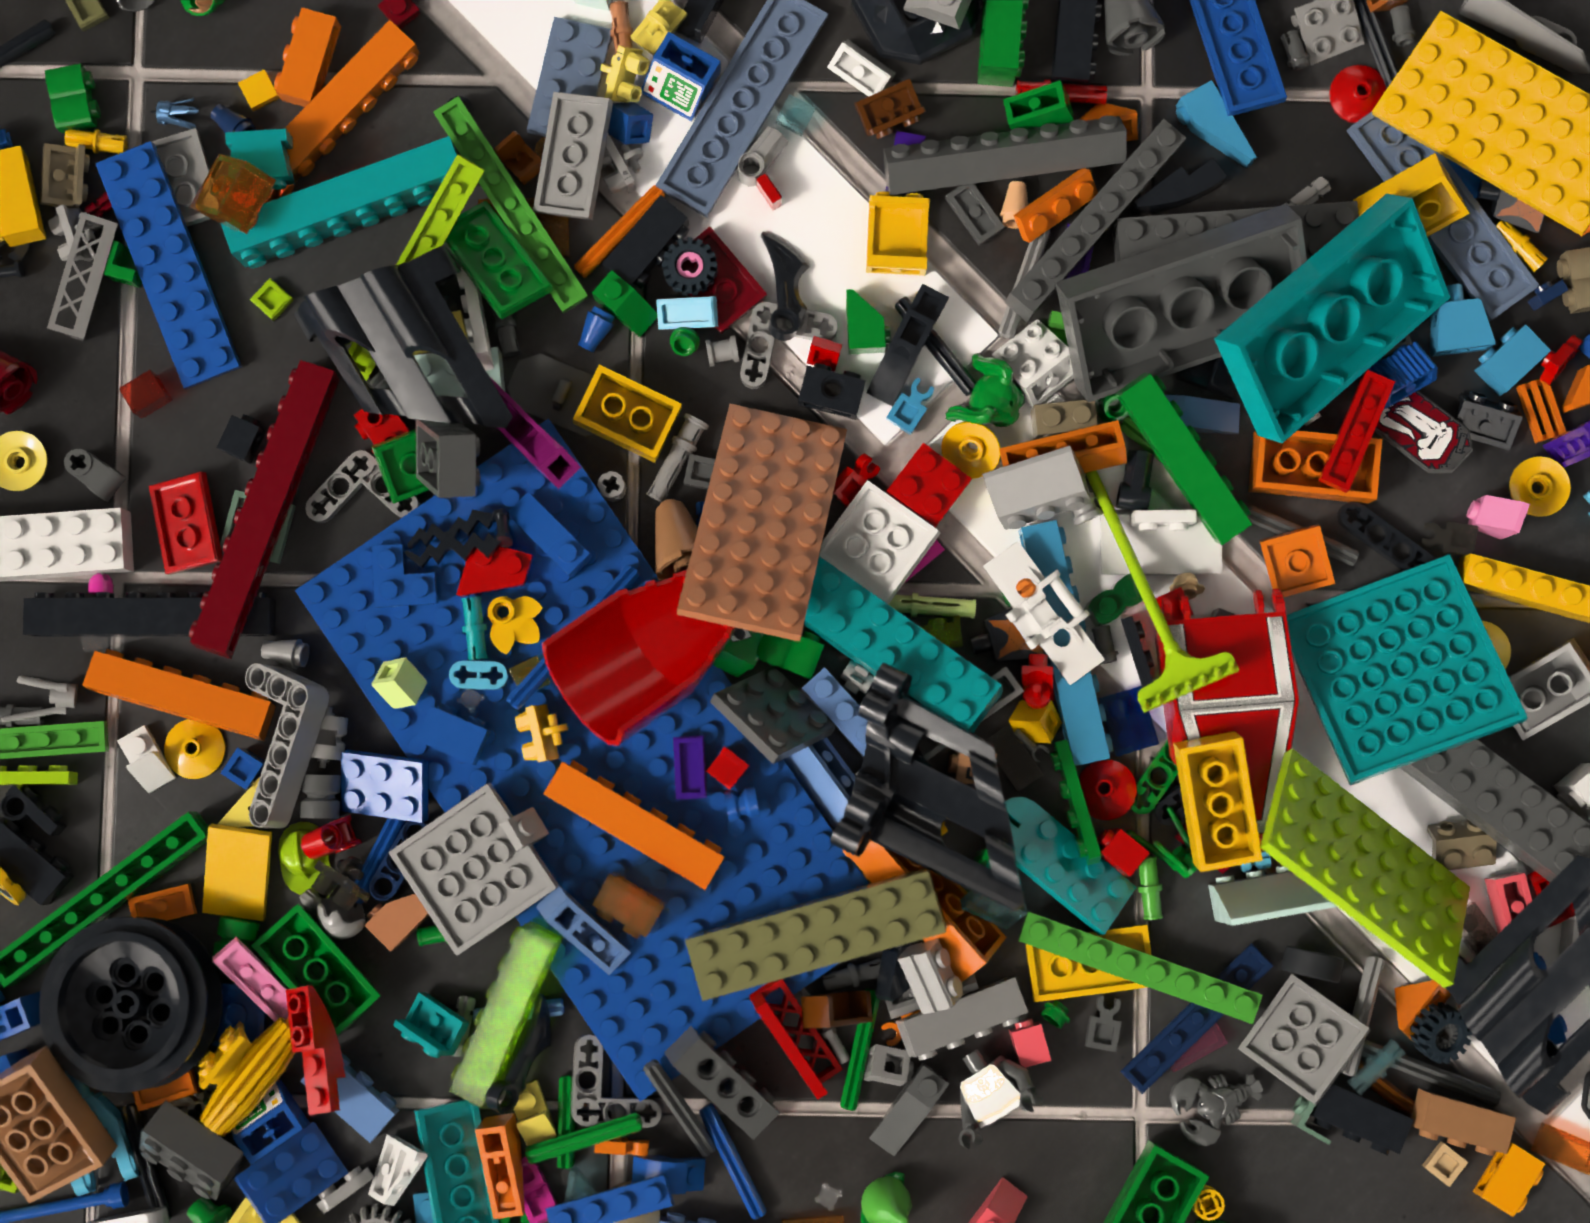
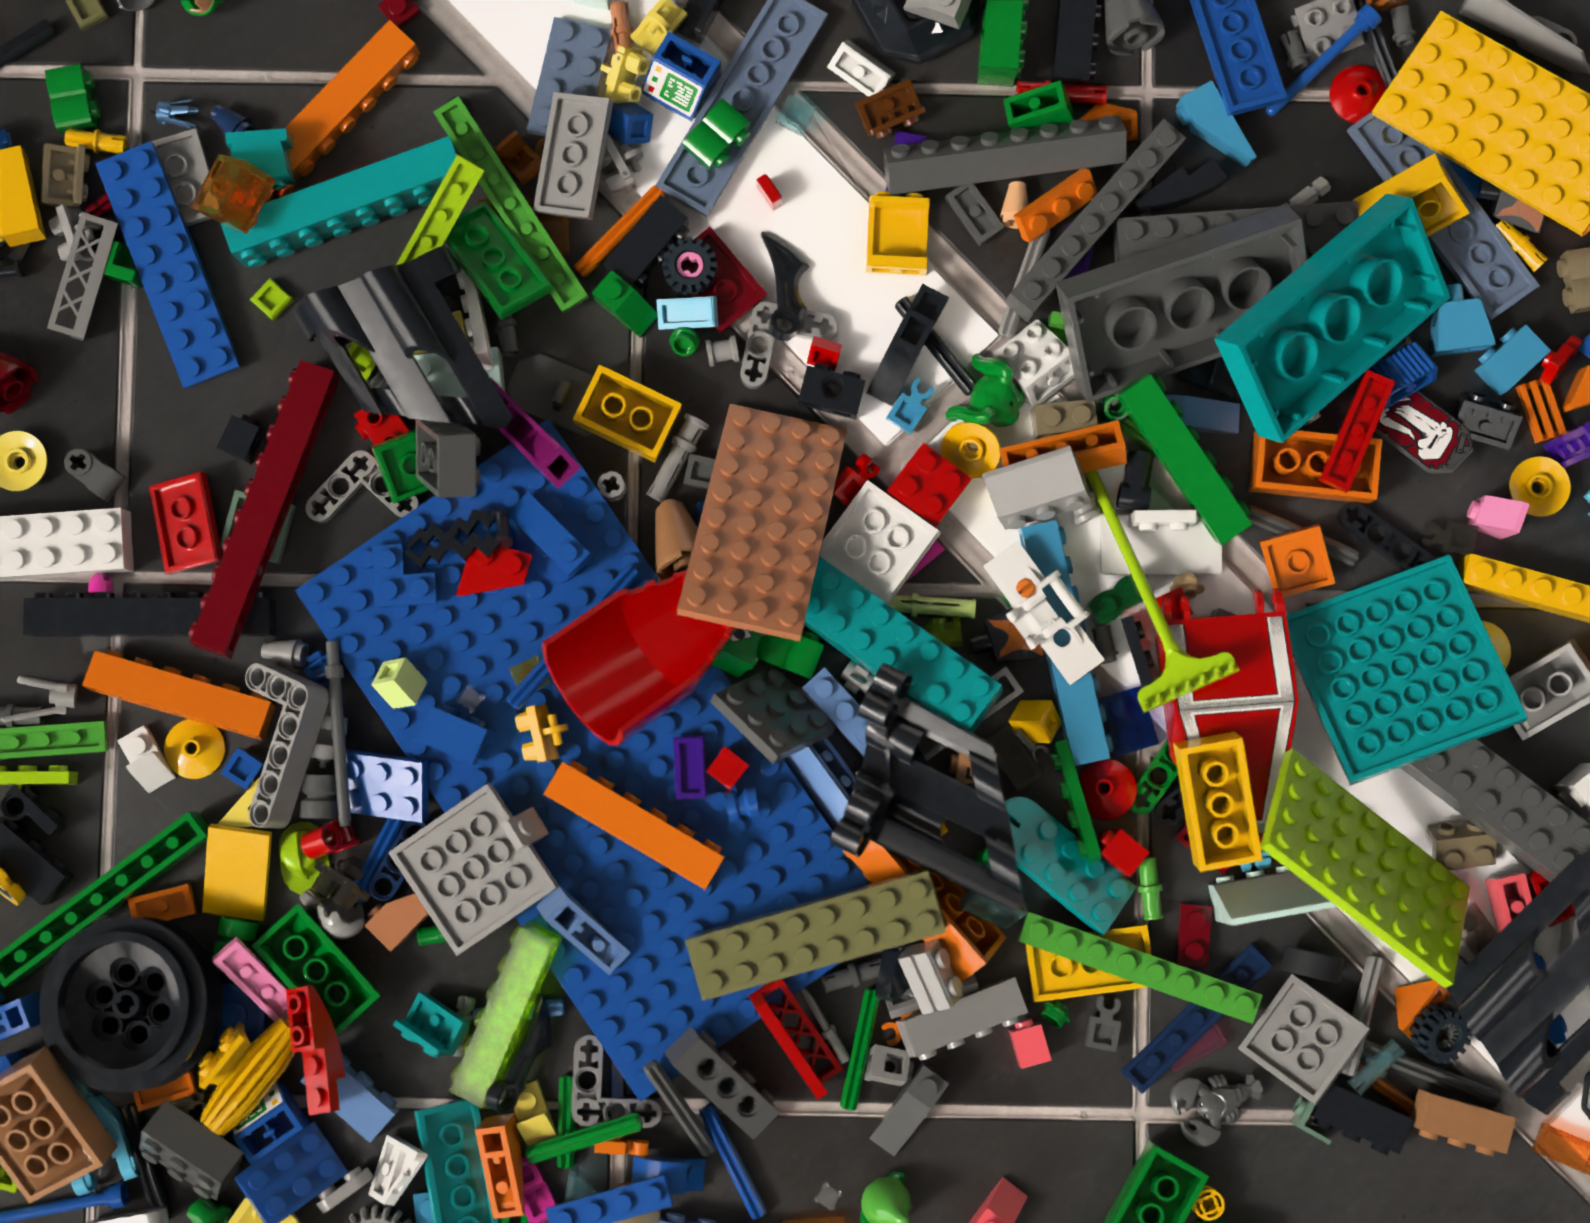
clear red panel [119,369,173,418] -> none
yellow tile [238,69,280,112] -> none
orange brick [274,7,341,107] -> none
medium azure beam [449,661,510,690] -> none
teal pin [461,597,488,660] -> none
yellow plate [487,596,543,654] -> none
blue cone [578,306,615,353] -> none
clear orange slope [593,872,667,939] -> none
light grey piece [738,126,788,187] -> none
reddish brown panel [801,990,873,1028] -> none
green slope [846,289,891,355] -> none
dark grey torso [959,1048,1044,1149] -> none
red hips [1022,654,1054,709] -> none
green plant [1126,806,1197,878] -> none
tan plate [1422,1141,1468,1187] -> none
light orange brick [1473,1142,1545,1217] -> none
dark blue plate [1528,280,1569,311] -> none
none -> blue gear [304,651,341,688]
none -> dark grey bar [324,641,351,827]
none -> green brick [683,98,751,172]
none -> dark red plate [1175,903,1212,968]
none -> blue piece [1266,4,1382,116]

